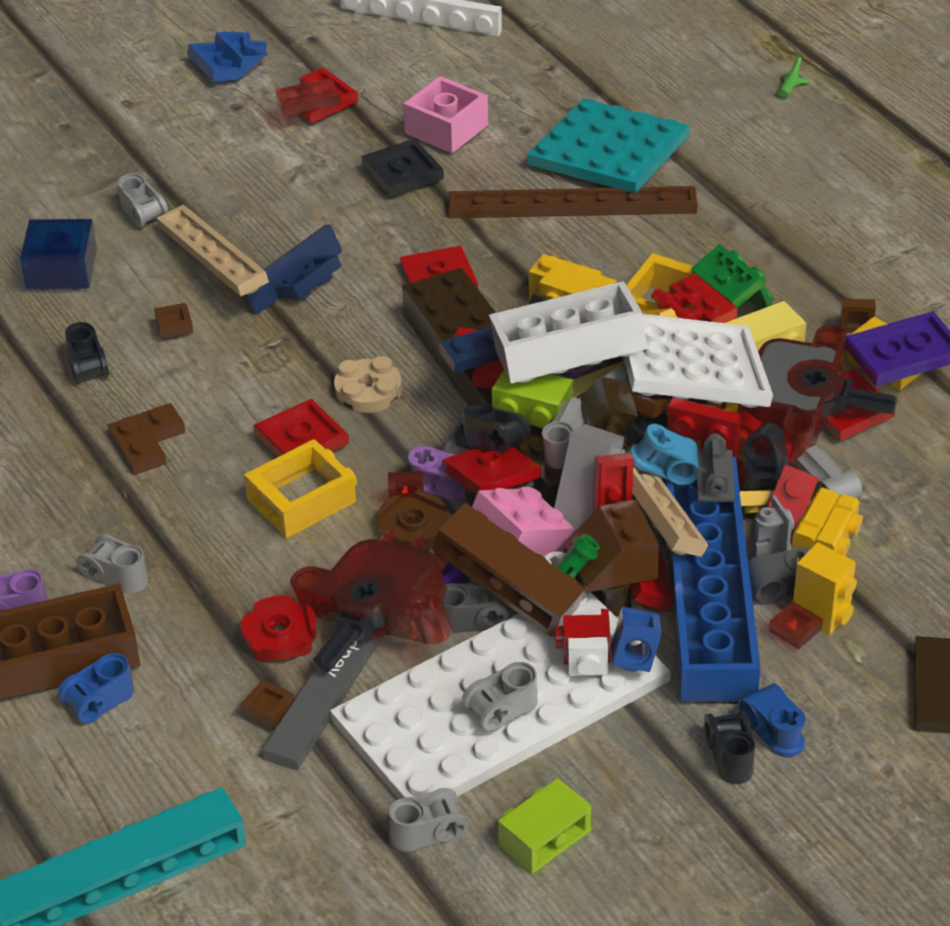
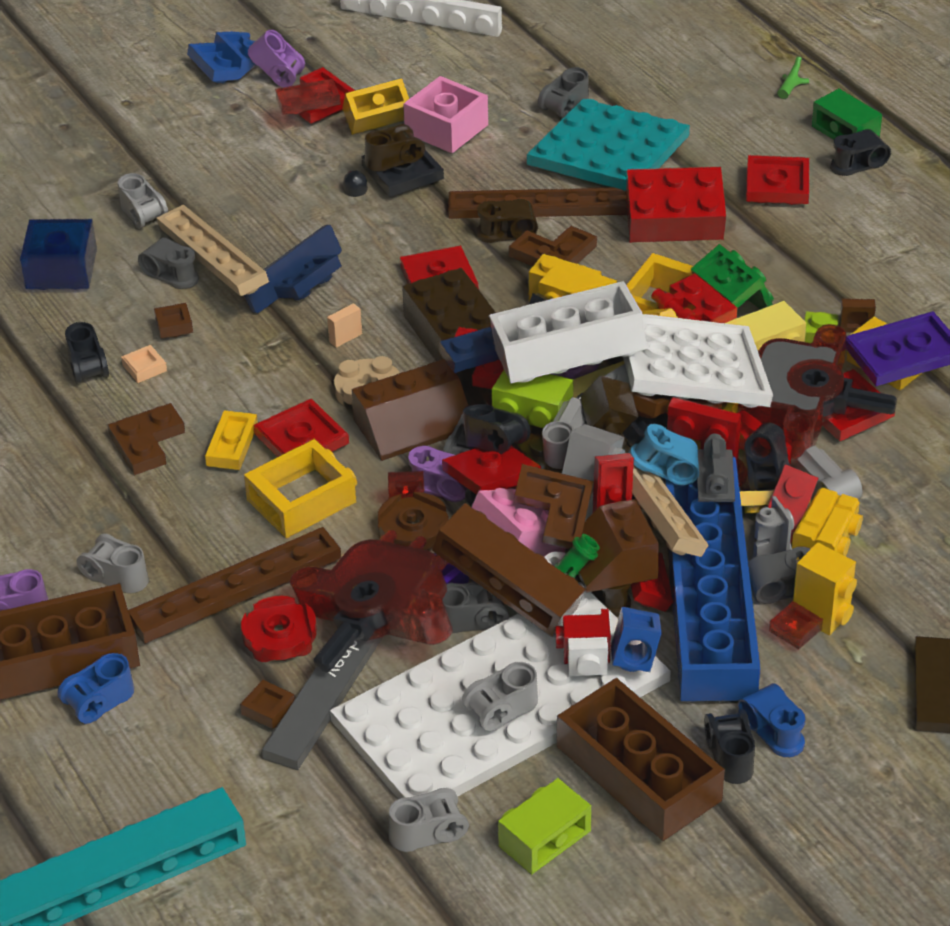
none -> light nougat tile [121,345,167,383]
none -> reddish brown plate [128,527,341,643]
none -> dark grey piece [138,237,199,289]
none -> yellow plate [205,410,258,470]
none -> medium lavender piece [248,30,305,88]
none -> light nougat tile [327,303,362,348]
none -> yellow brick [342,78,409,135]
none -> black hinge [343,170,368,197]
none -> reddish brown slope [351,359,469,461]
none -> dark brown piece [365,124,425,171]
none -> dark brown piece [476,199,538,243]
none -> reddish brown plate [509,226,597,266]
none -> reddish brown plate [513,464,594,549]
none -> dark grey piece [538,67,589,119]
none -> reddish brown brick [557,677,725,841]
none -> red brick [626,167,726,243]
none -> red plate [746,155,809,205]
none -> lime plate [805,311,839,346]
none -> green brick [812,88,882,140]
none -> black piece [830,129,891,176]

